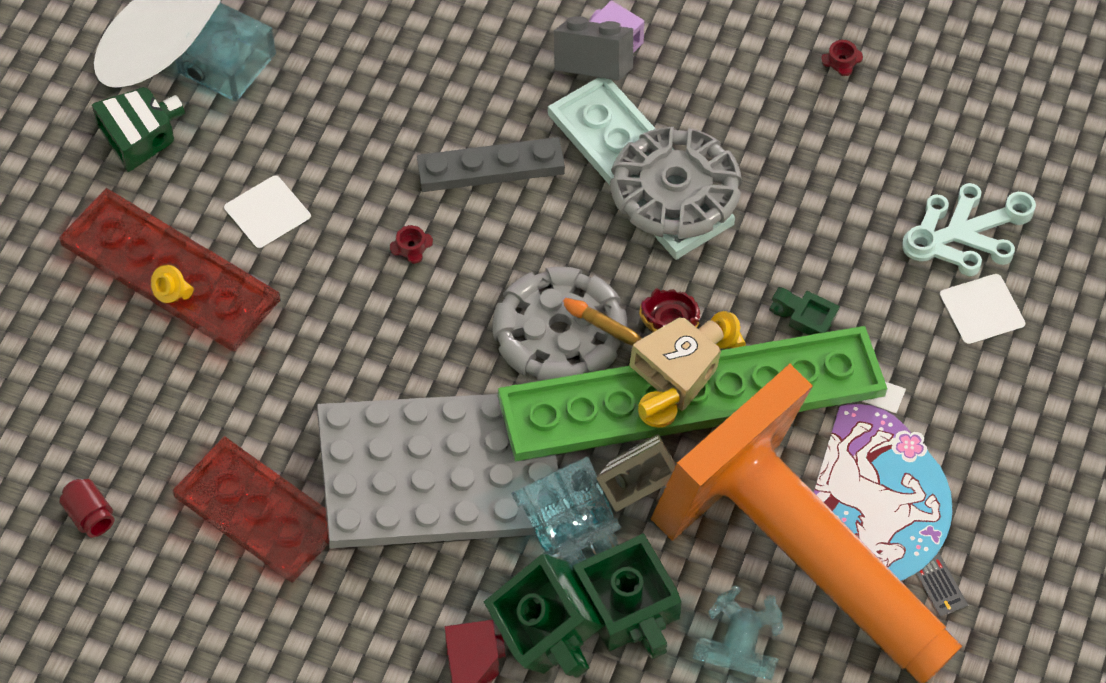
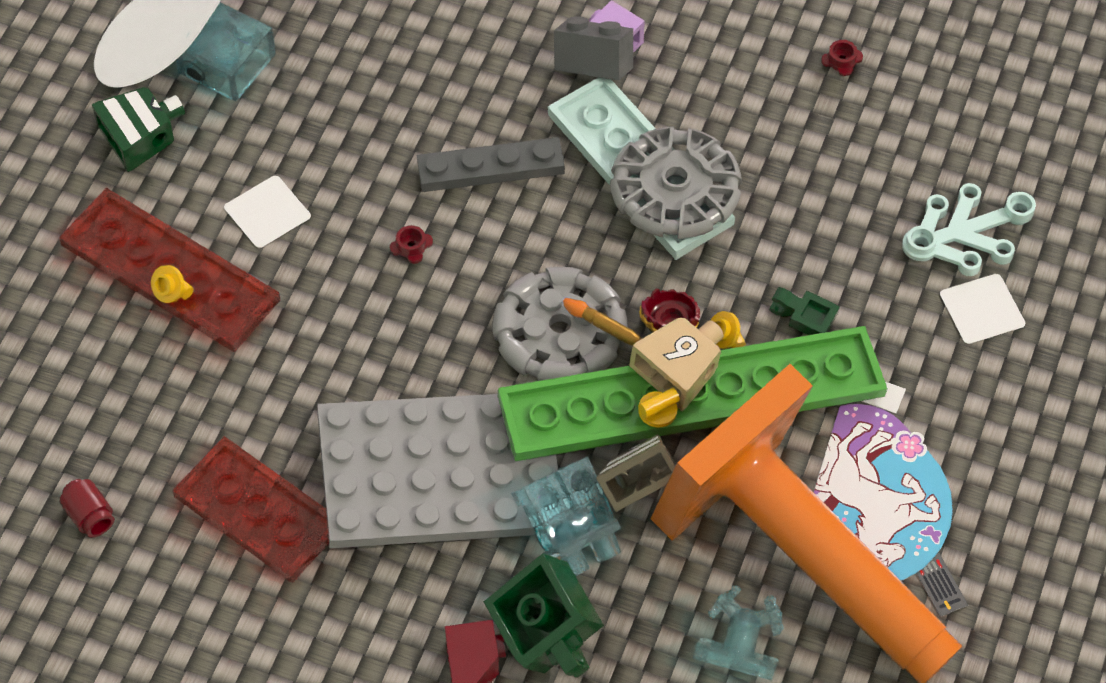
dark green hinge [573,533,682,660] -> none

